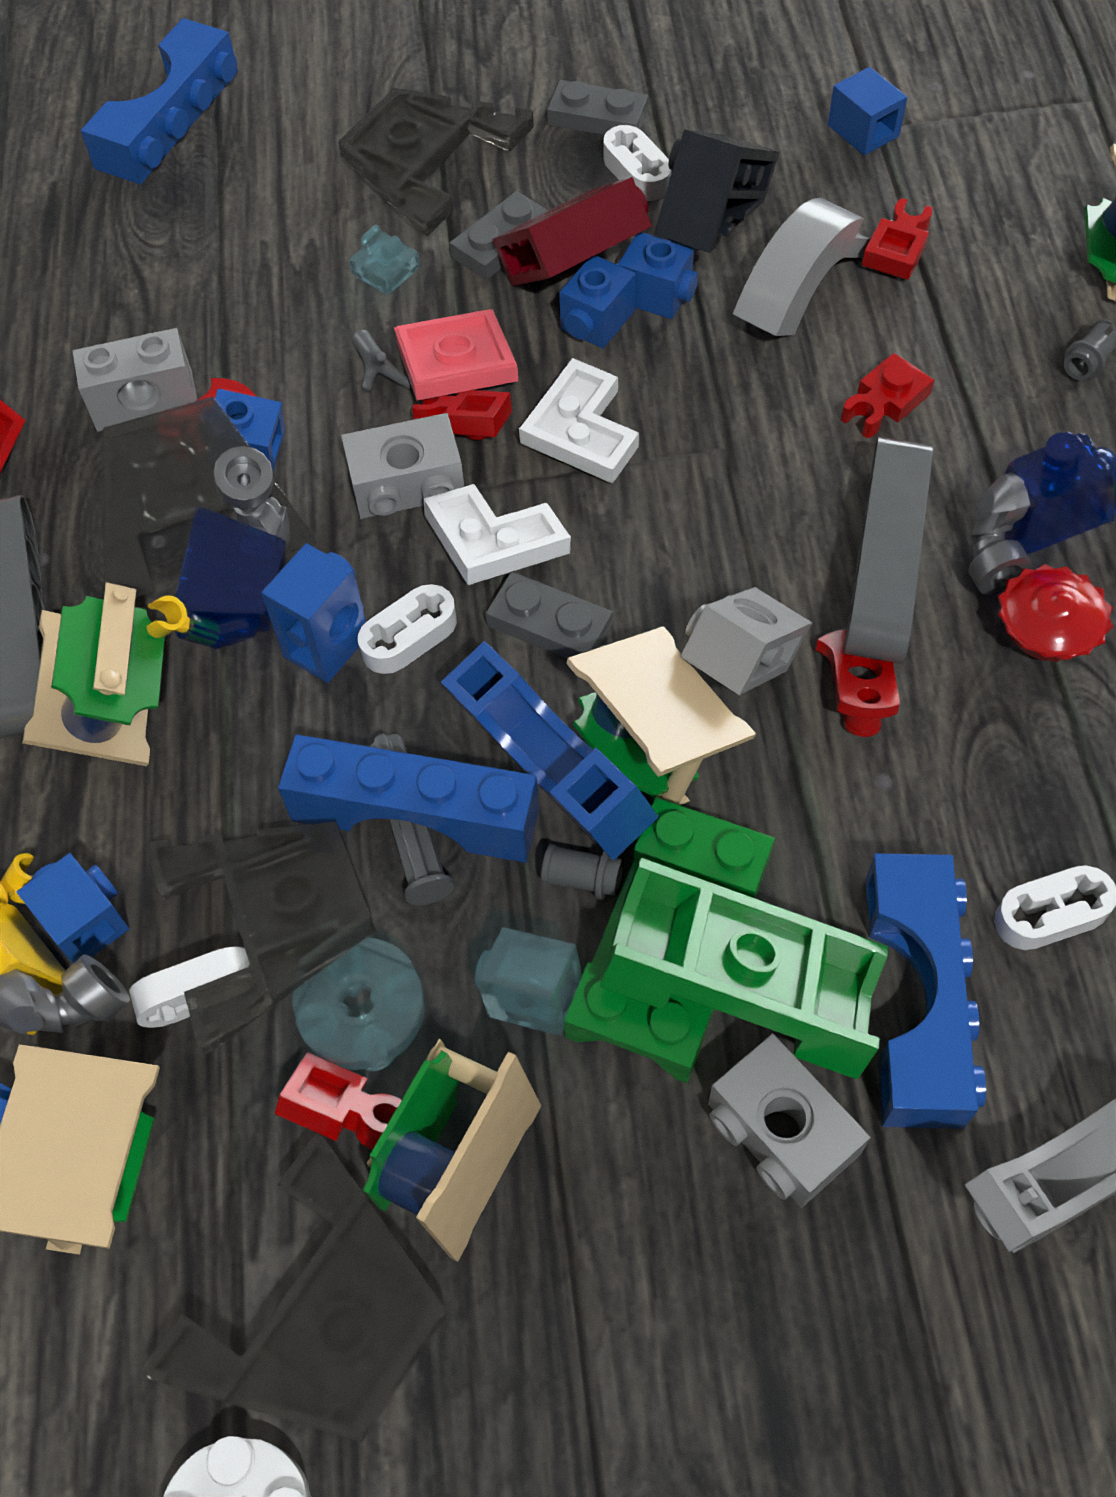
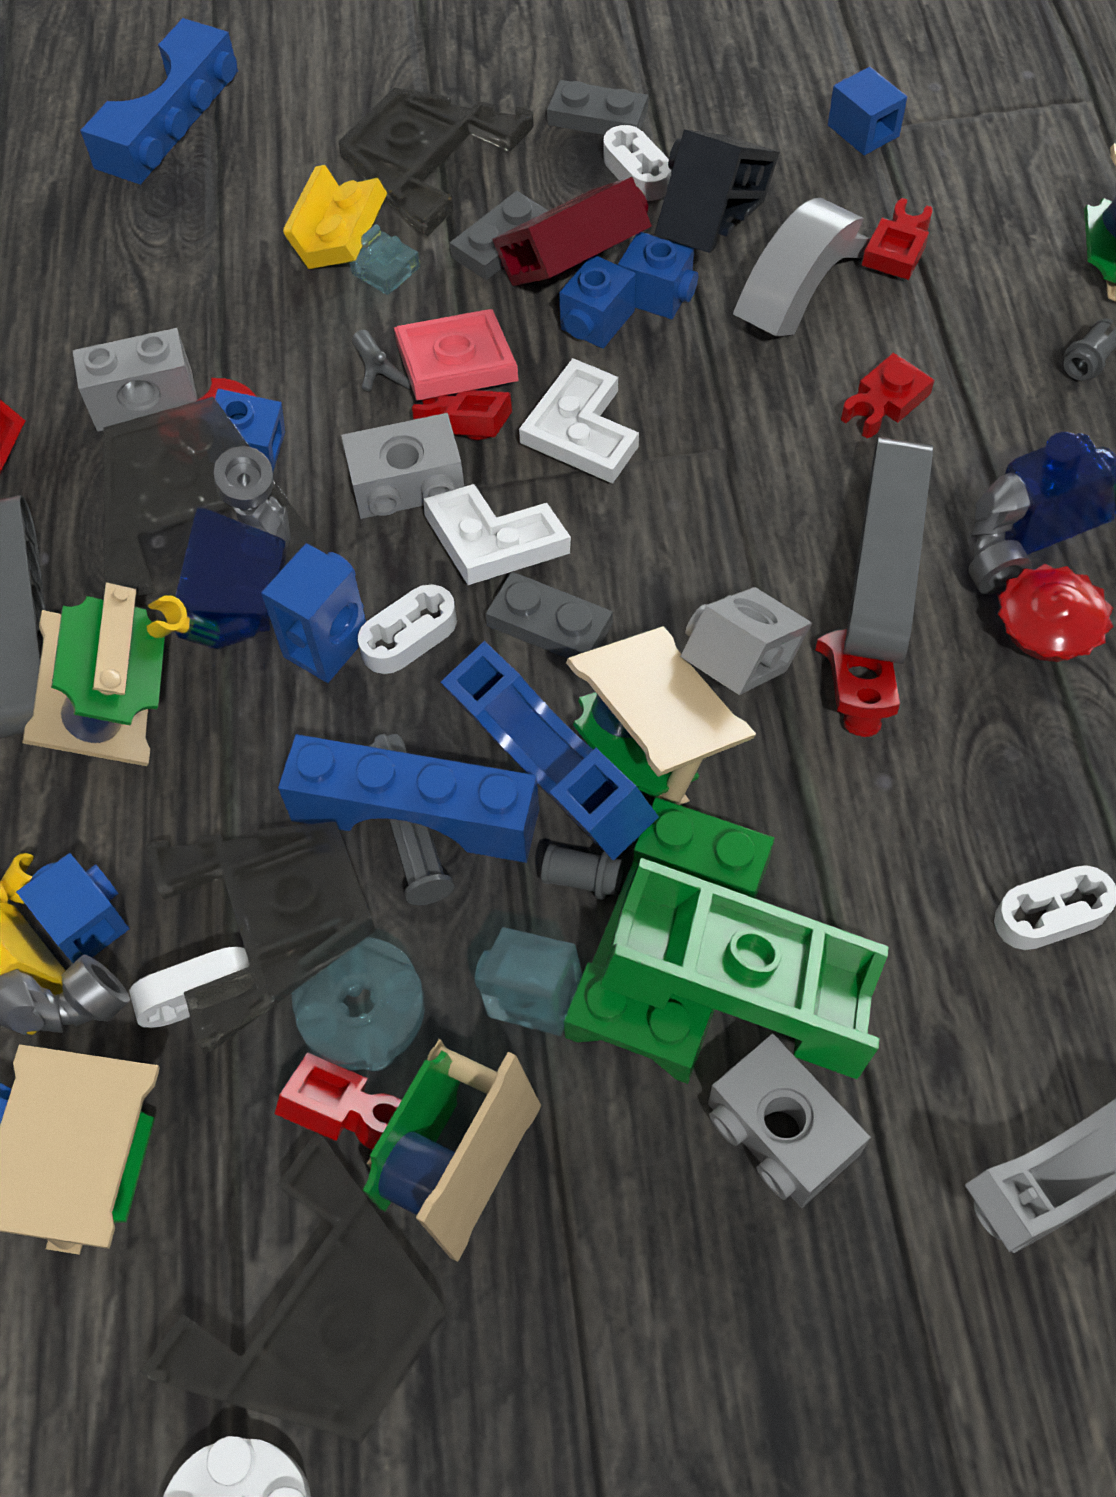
blue arch [865,853,986,1129] -> none
none -> yellow bracket [283,165,387,269]

